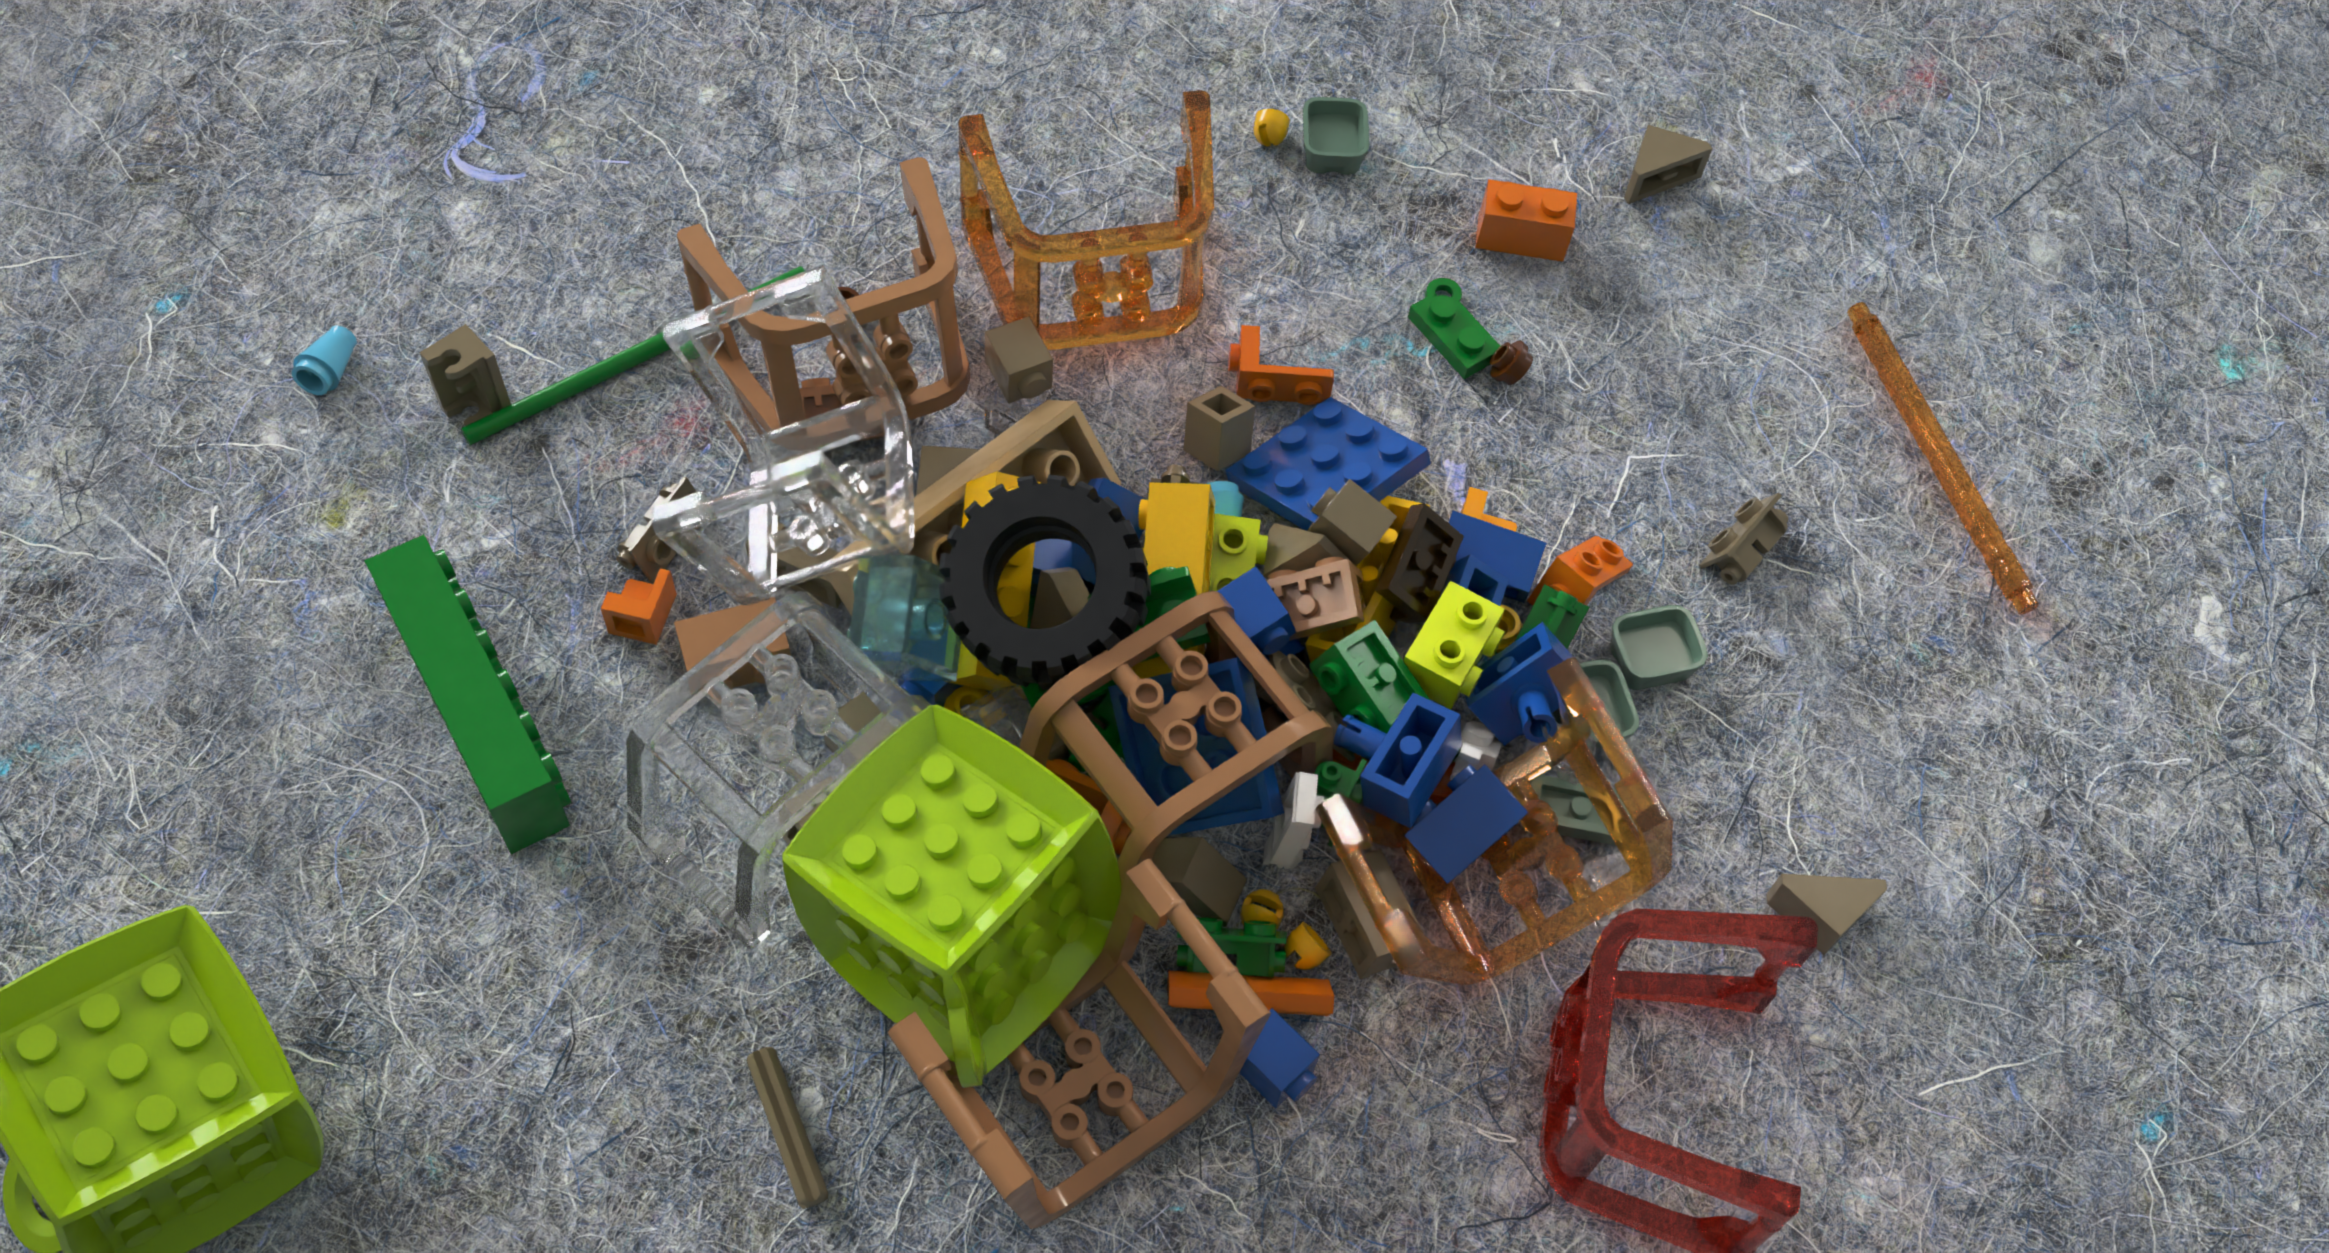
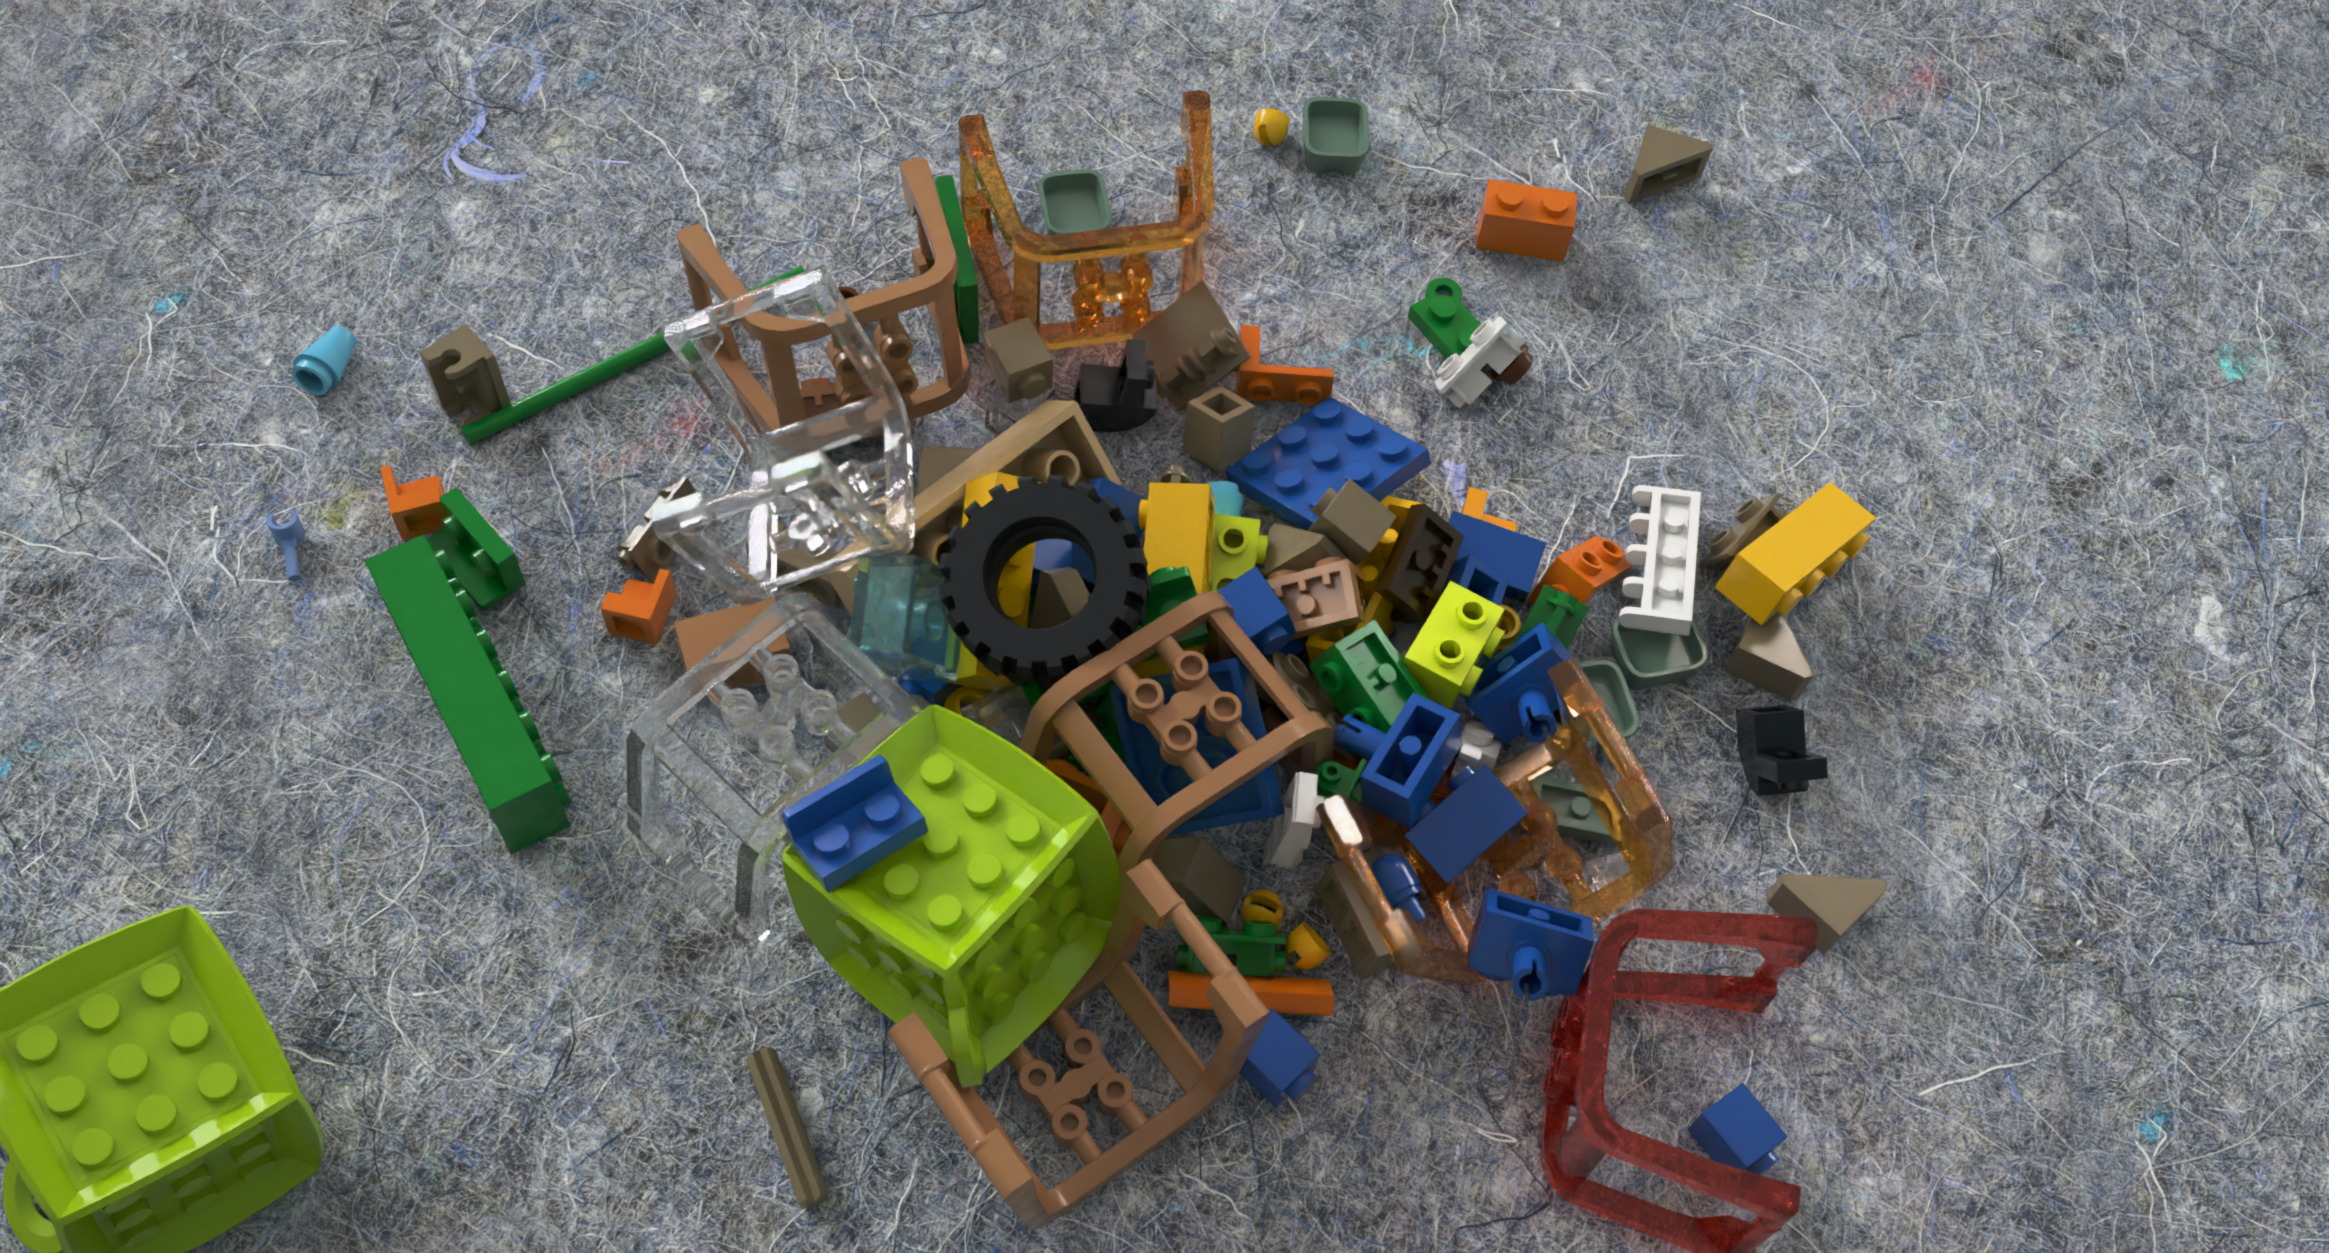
clear orange piece [1847,302,2039,614] -> none
none -> medium blue hand [266,509,305,581]
none -> orange panel [380,465,446,540]
none -> green bracket [427,487,526,611]
none -> blue bracket [781,755,929,893]
none -> green tile [934,175,979,344]
none -> sand green piece [1038,169,1112,251]
none -> black brick [1074,339,1158,432]
none -> dark tan hinge [1131,280,1251,412]
none -> blue cylinder [1370,854,1428,928]
none -> white hinge [1434,315,1526,409]
none -> blue brick [1468,888,1594,1001]
none -> white hinge [1619,485,1701,636]
none -> blue brick [1687,1083,1788,1183]
none -> yellow brick [1715,482,1876,626]
none -> dark tan slope [1725,612,1814,701]
none -> black brick [1736,705,1828,796]

